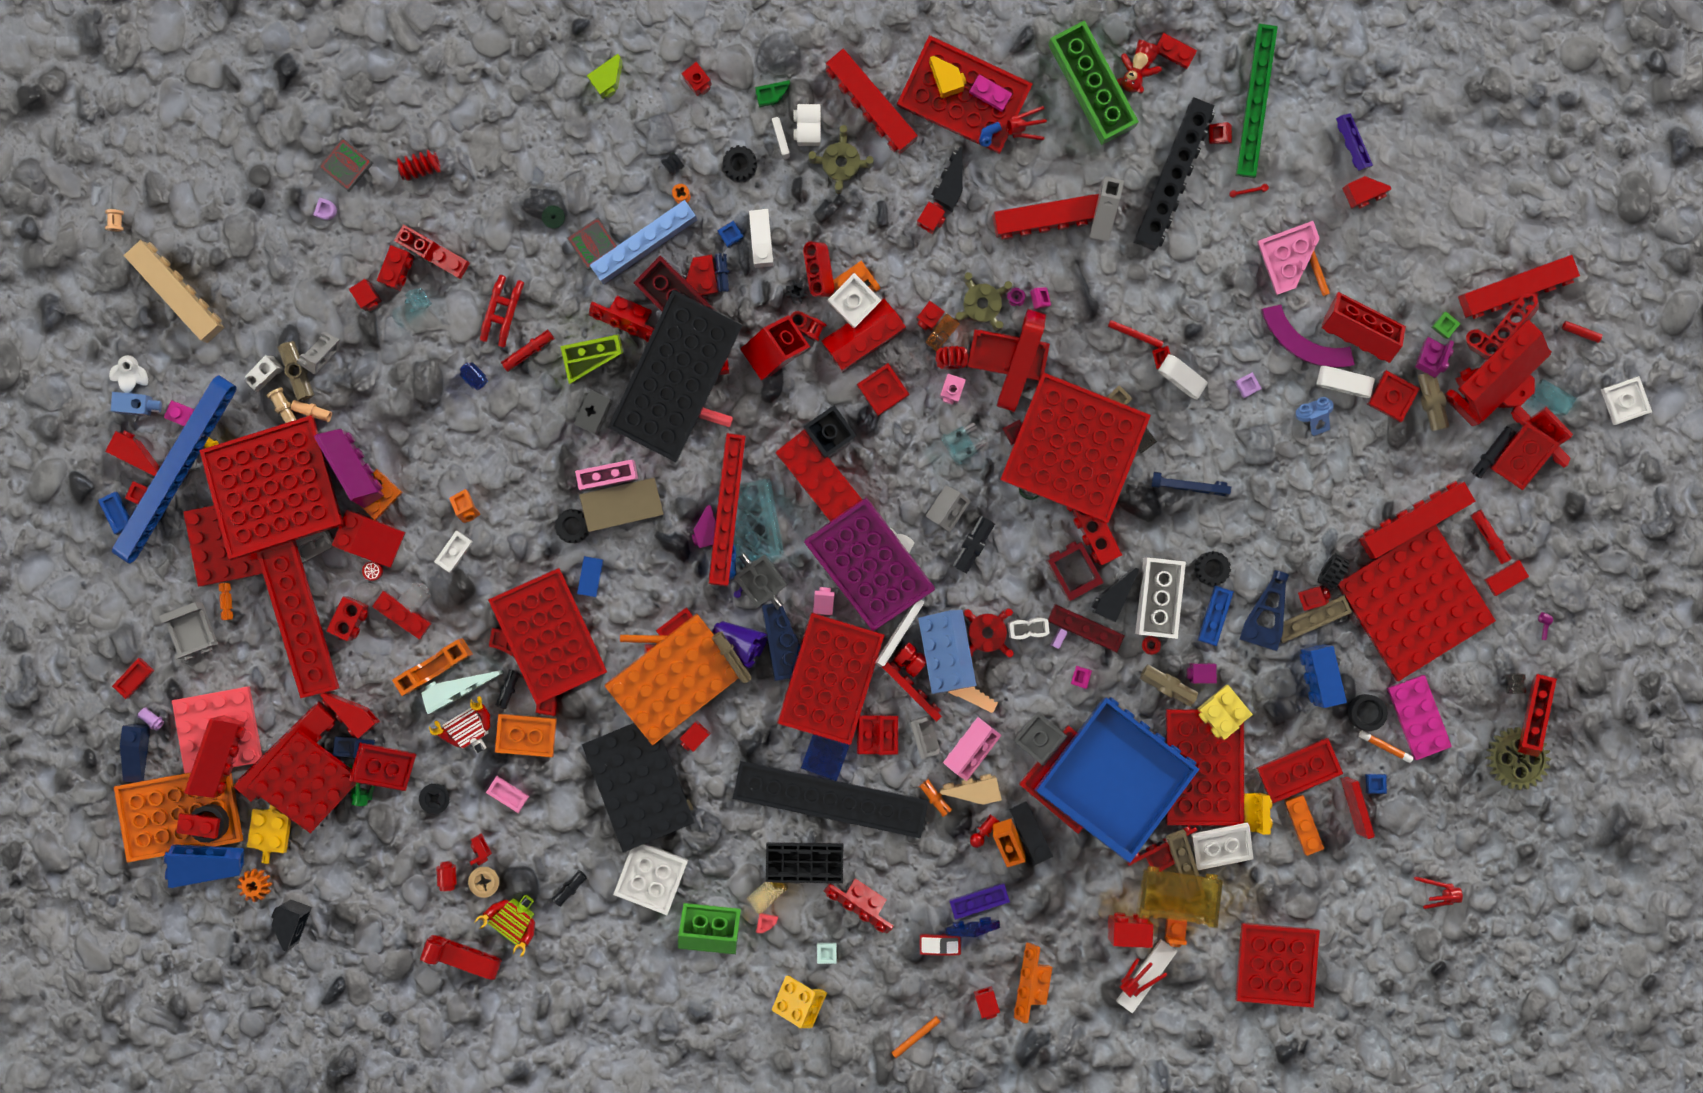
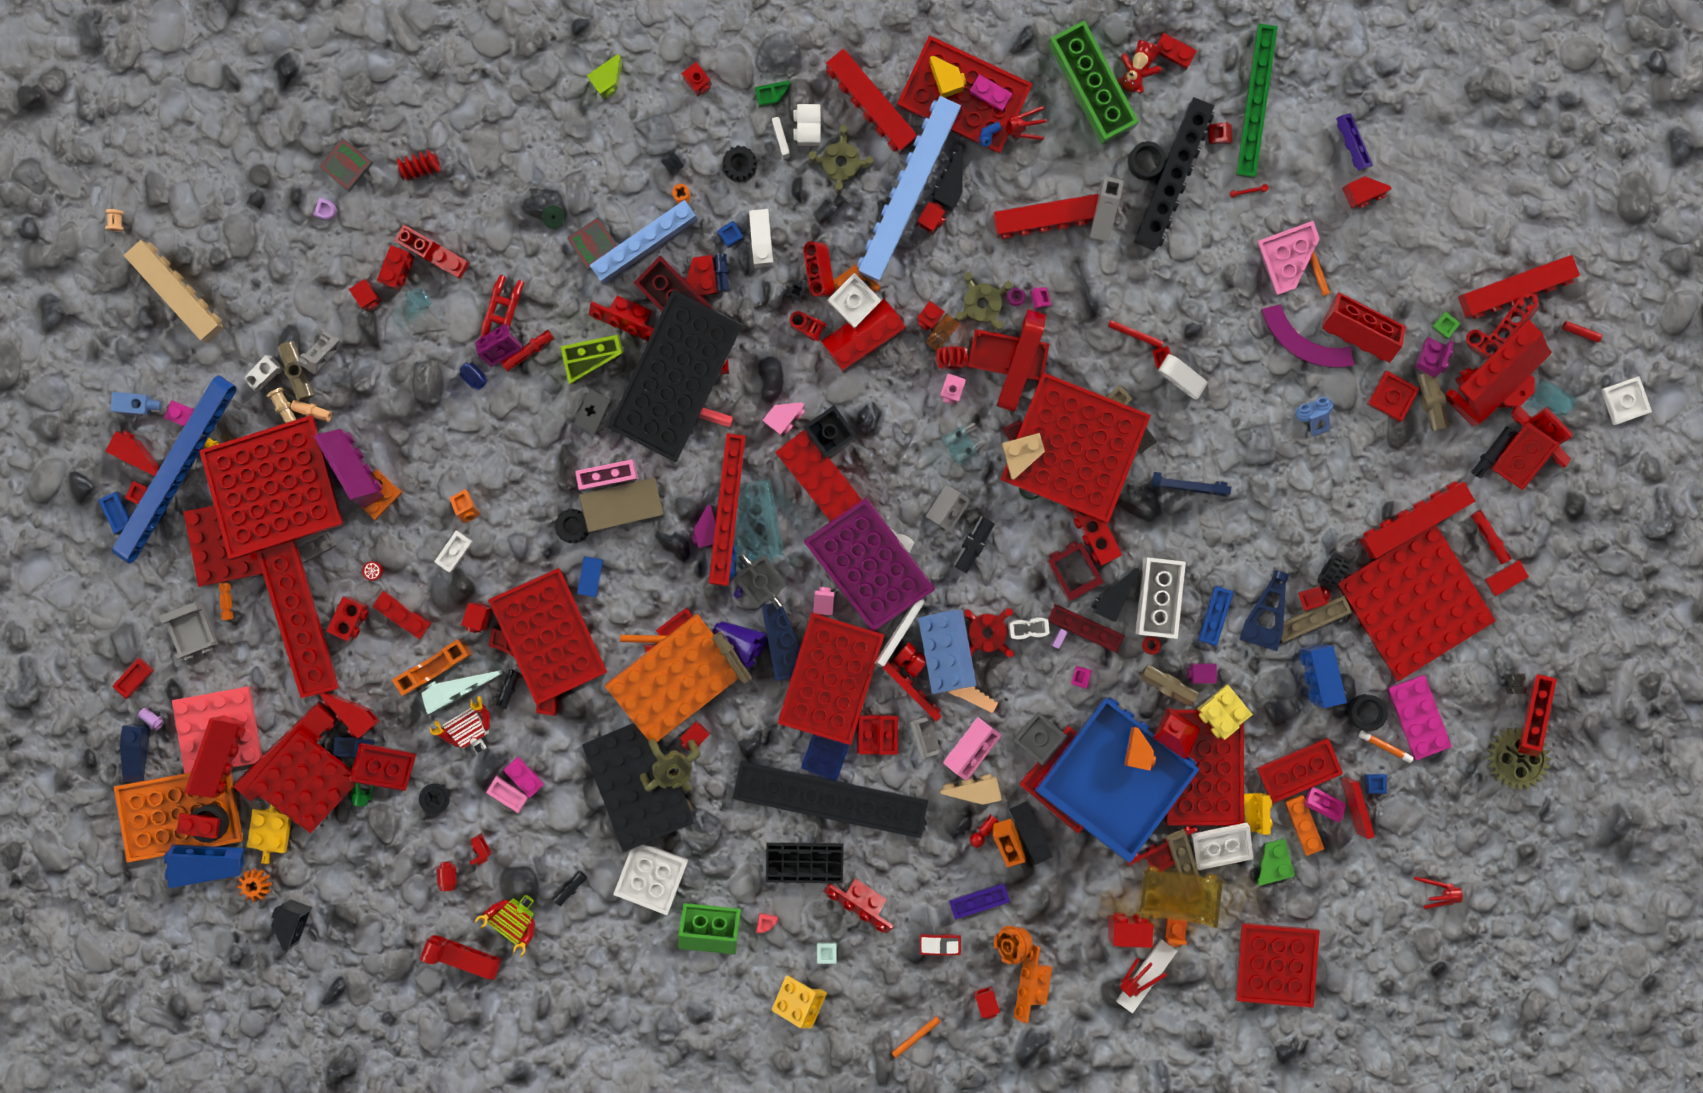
white plate [109,355,148,393] -> none
red slope [332,510,406,568] -> none
tan gear [468,866,499,898] -> none
orange plate [495,714,557,757] -> none
red slope [740,315,810,381] -> none
clear yellow slope [747,881,788,914] -> none
red tile [857,363,910,416] -> none
orange pin [919,779,952,817] -> none
clear blue plate [945,917,1000,937] -> none
black tyre [1194,551,1231,586] -> none
lavender tile [1235,372,1262,398] -> none
white beam [1316,366,1375,398] -> none
magenta hand [1538,612,1553,640] -> none
none -> red brick [461,602,493,633]
none -> magenta bracket [475,324,522,367]
none -> dark pink plate [503,756,544,798]
none -> olive plate [640,739,701,792]
none -> bright pink slope [763,402,805,436]
none -> light blue brick [857,96,961,283]
none -> orange cone [994,926,1033,964]
none -> tan wing [1002,433,1045,480]
none -> orange slope [1124,727,1156,771]
none -> black tyre [1128,141,1166,180]
none -> red slope [1153,708,1200,759]
none -> bright green wing [1257,838,1295,886]
none -> dark pink plate [1304,787,1346,822]

